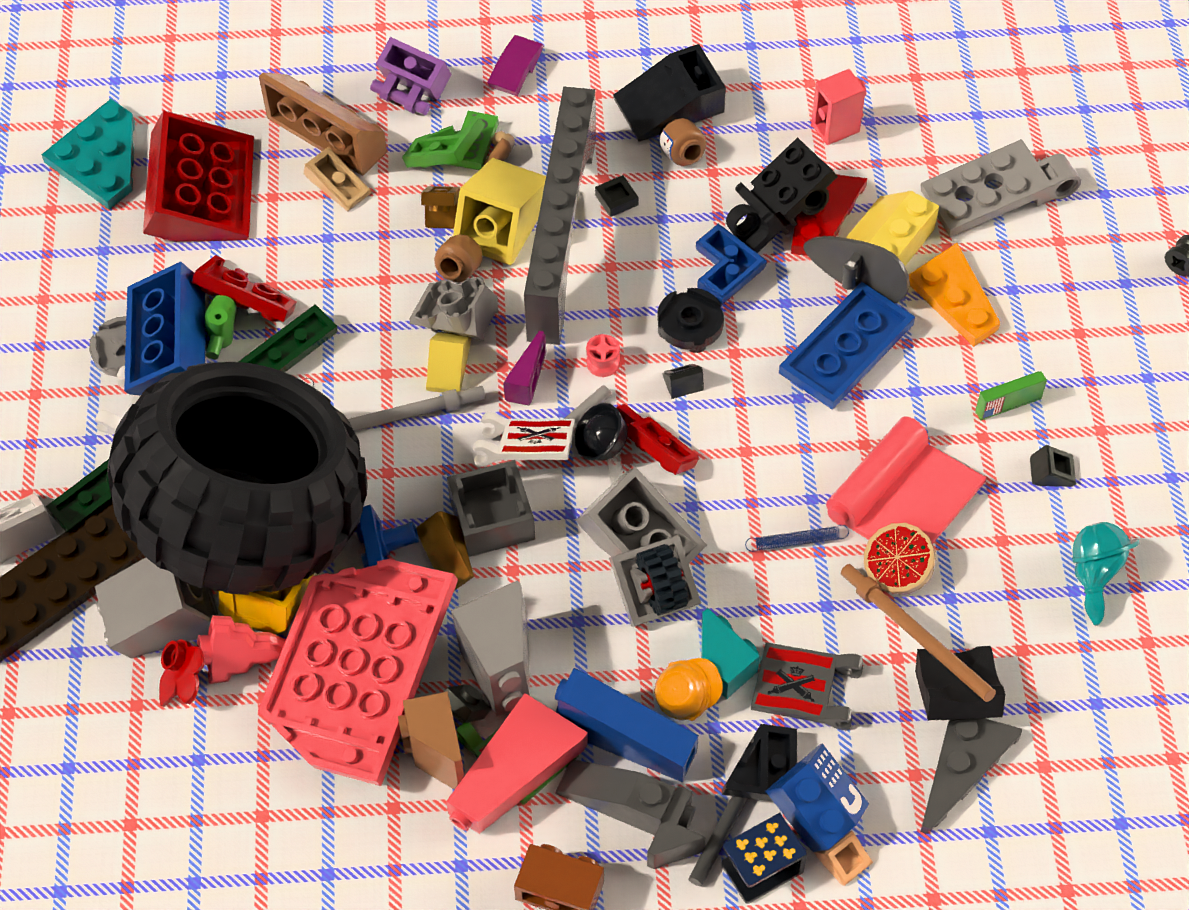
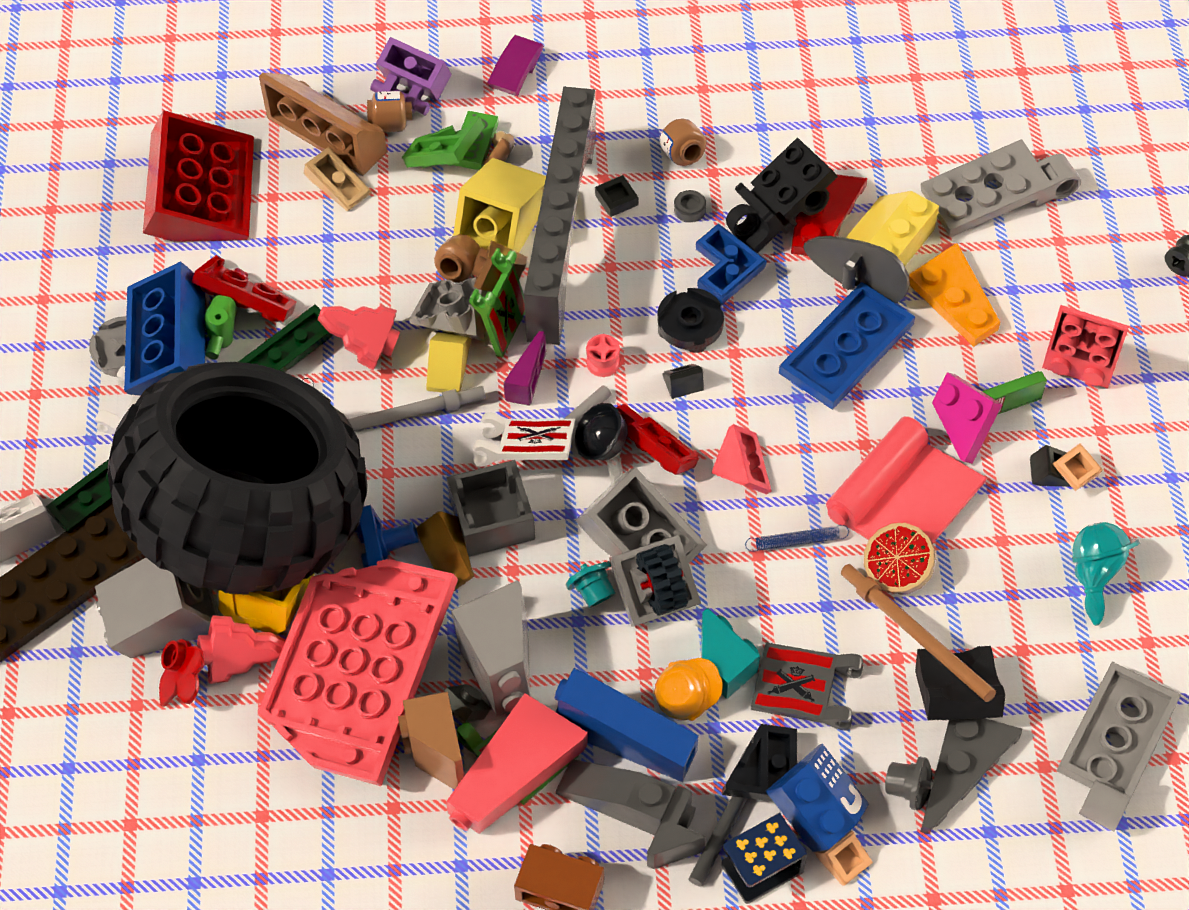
teal plate [41,98,135,210] -> none
pearl gold slope [421,186,460,229] -> none
black slope [613,44,726,142] -> none
coral brick [811,69,866,145] -> none
none -> coral rock [317,305,400,370]
none -> medium nougat head [367,91,413,132]
none -> bright green flag [469,248,525,358]
none -> medium nougat slope [471,240,527,292]
none -> teal piece [566,561,616,608]
none -> dark grey tile [674,190,706,223]
none -> coral slope [711,424,772,495]
none -> dark grey piece [885,756,933,810]
none -> dark pink wing [932,372,1002,464]
none -> coral slope [1042,305,1129,388]
none -> light nougat slope [1053,443,1103,491]
none -> light grey hinge [1057,661,1181,832]

